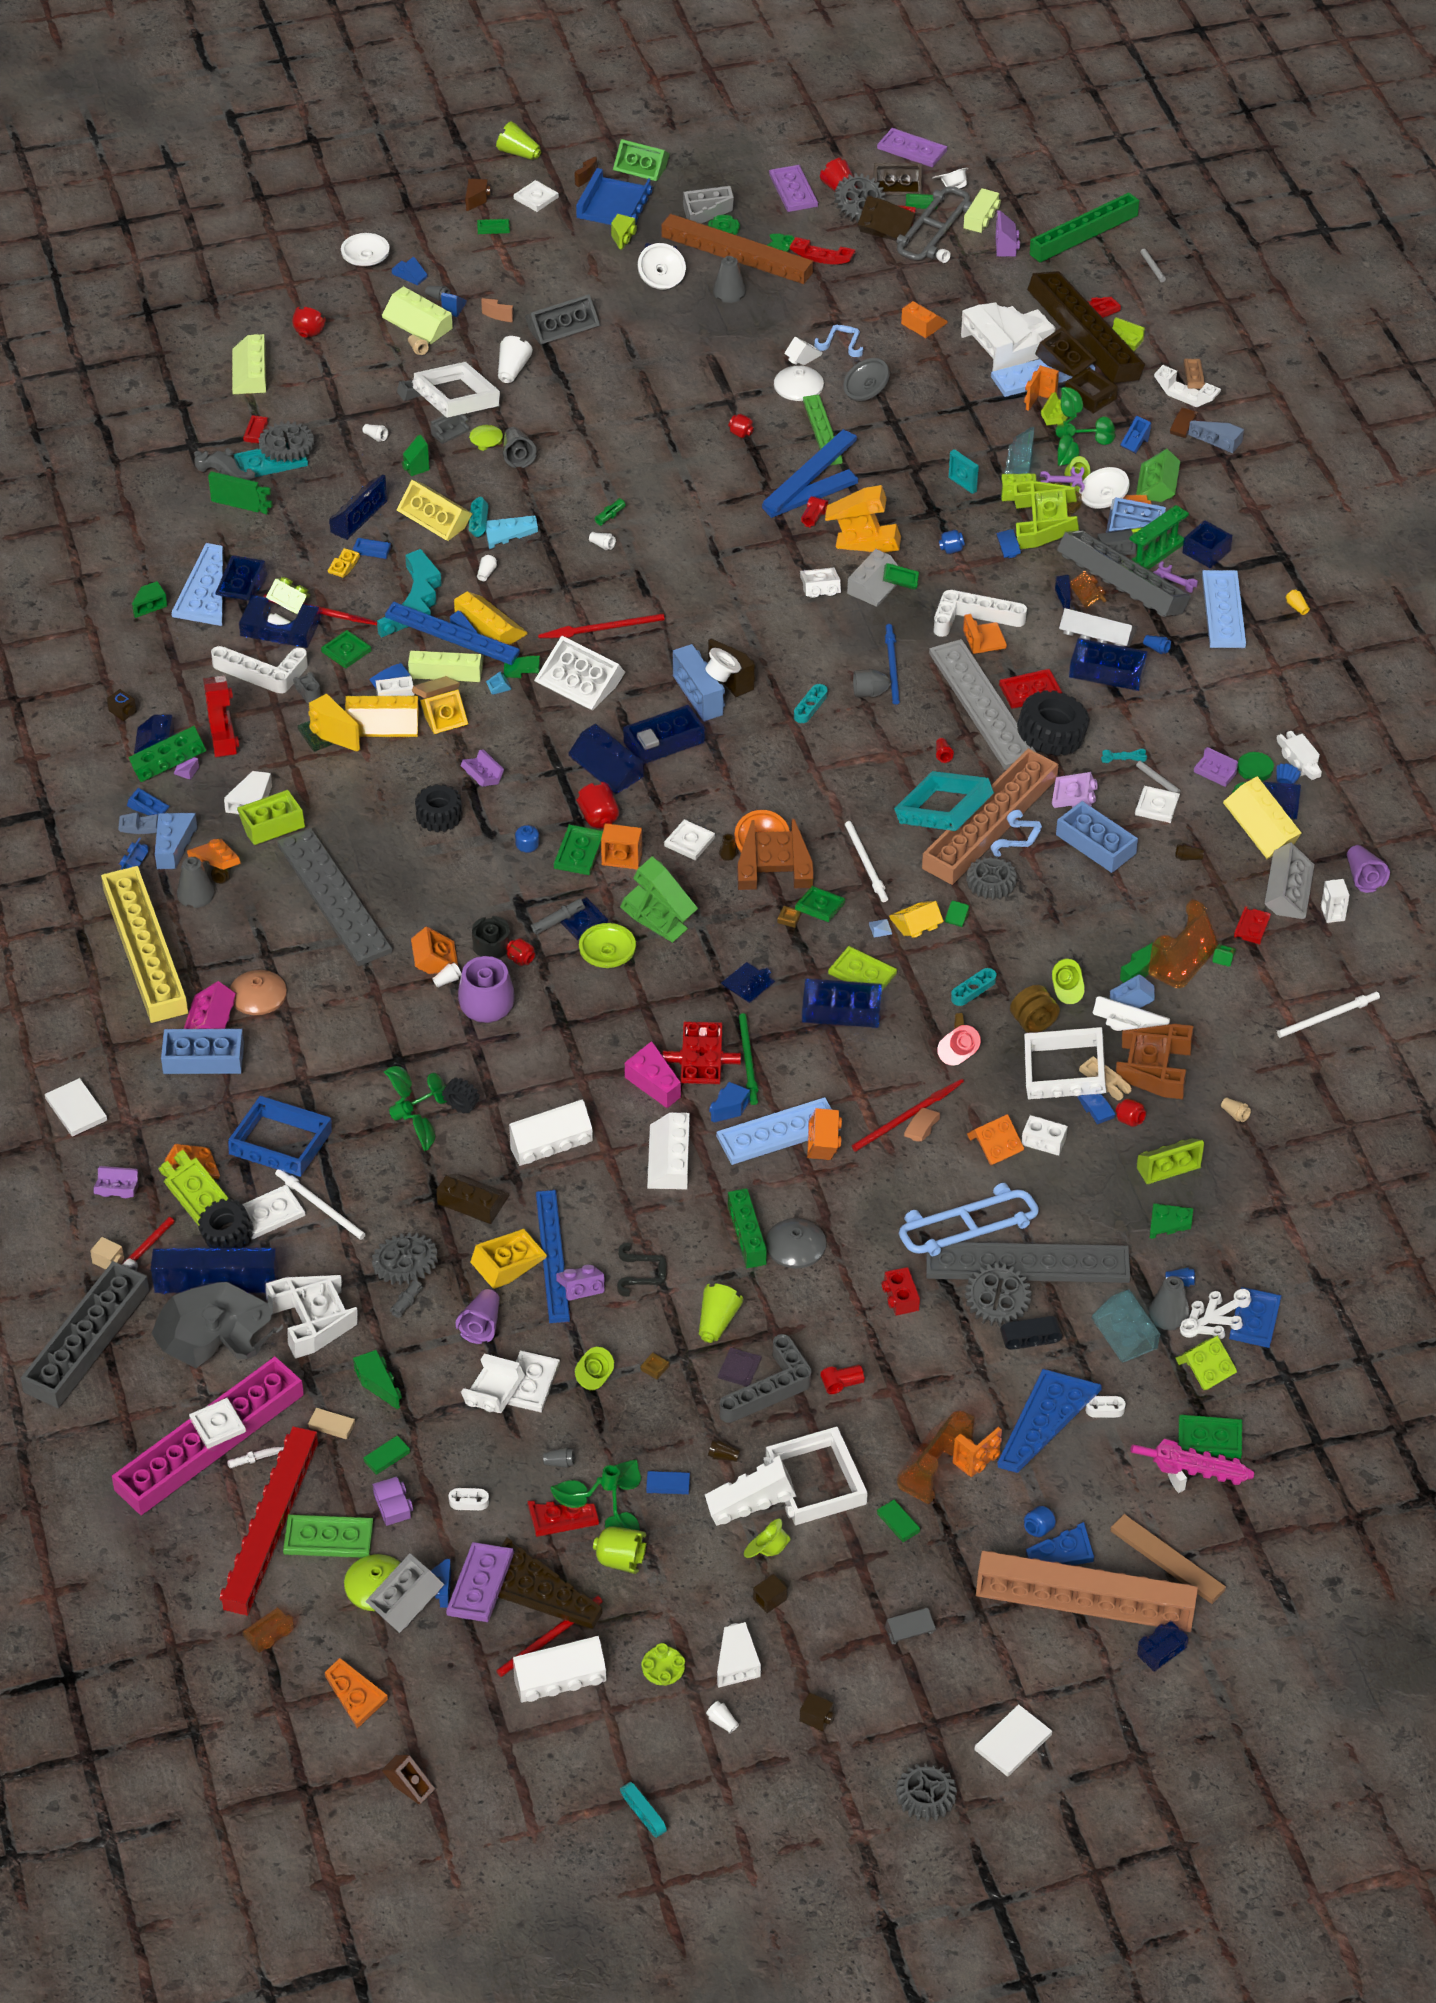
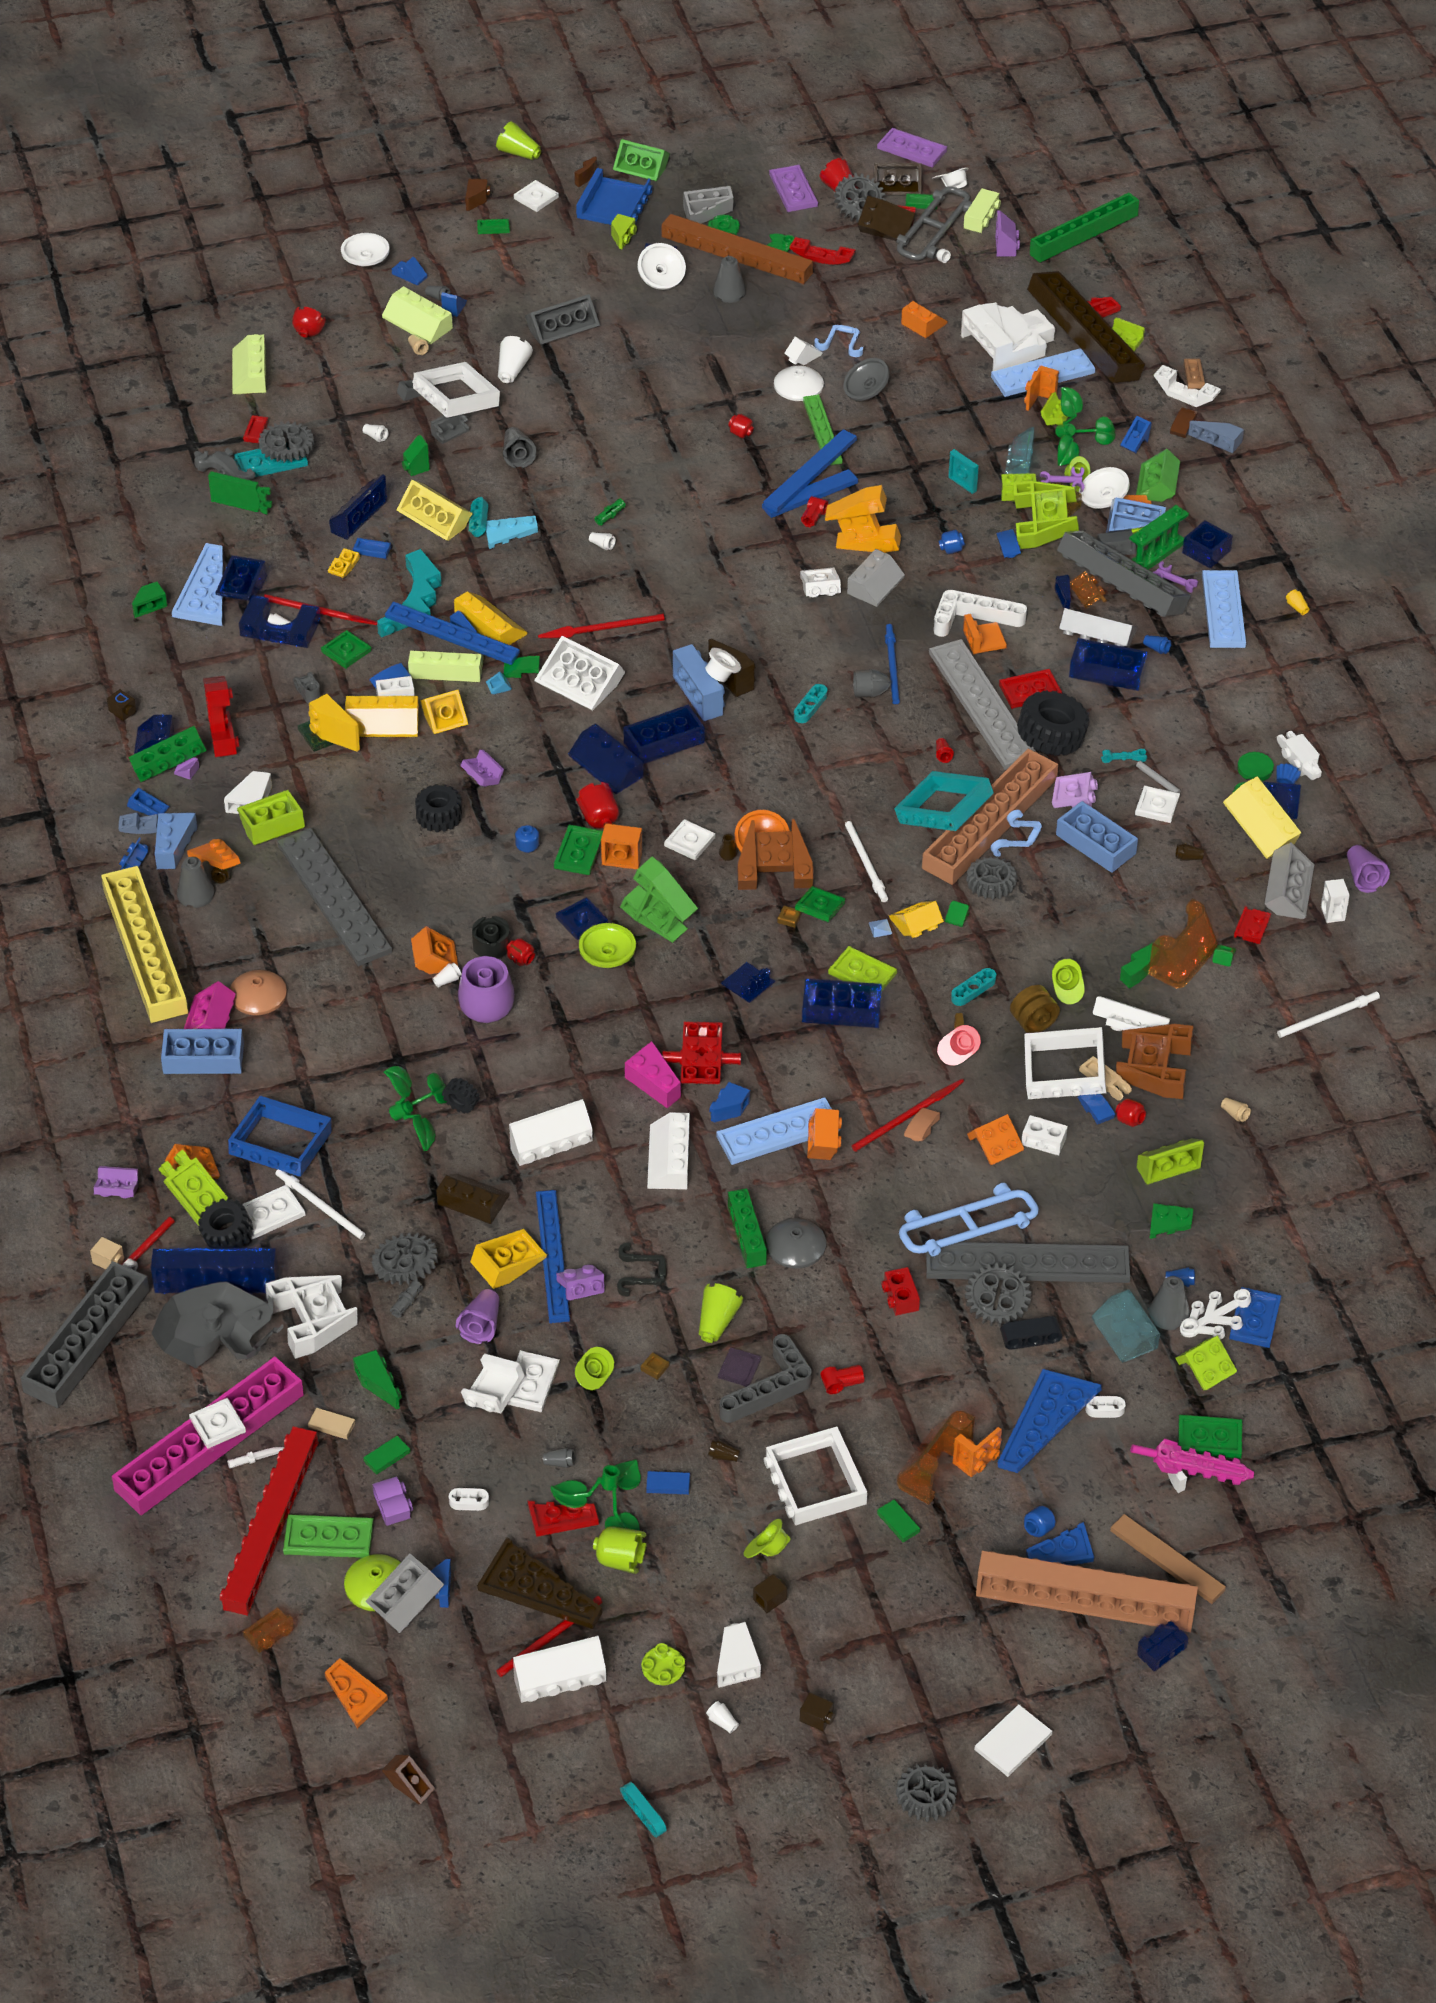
white tile [45,1078,107,1137] -> none
white beam [211,646,308,693] -> none
bracket [266,577,311,614] -> none
medium nougat tile [412,676,460,699] -> none
medium lavender tile [446,1542,514,1622] -> none
lime dish [469,425,503,451] -> none
white cone [477,555,497,581] -> none
nougat slope [481,298,513,322] -> none
dark grey pin [530,898,585,935] -> none
flat silver piece [637,729,659,750] -> none
white wedge [705,1455,796,1526] -> none
green bar [739,1013,758,1105] -> none
green tile [883,563,919,590] -> none
dark grey hinge [885,1608,936,1645] -> none
dark brown slope [1035,327,1097,377] -> none
dark brown window [1065,367,1118,414] -> none
medium blue slope [1110,974,1155,1008] -> none
light grey bar [1140,249,1166,282] -> none
medium lavender bracket [1194,747,1238,787] -> none

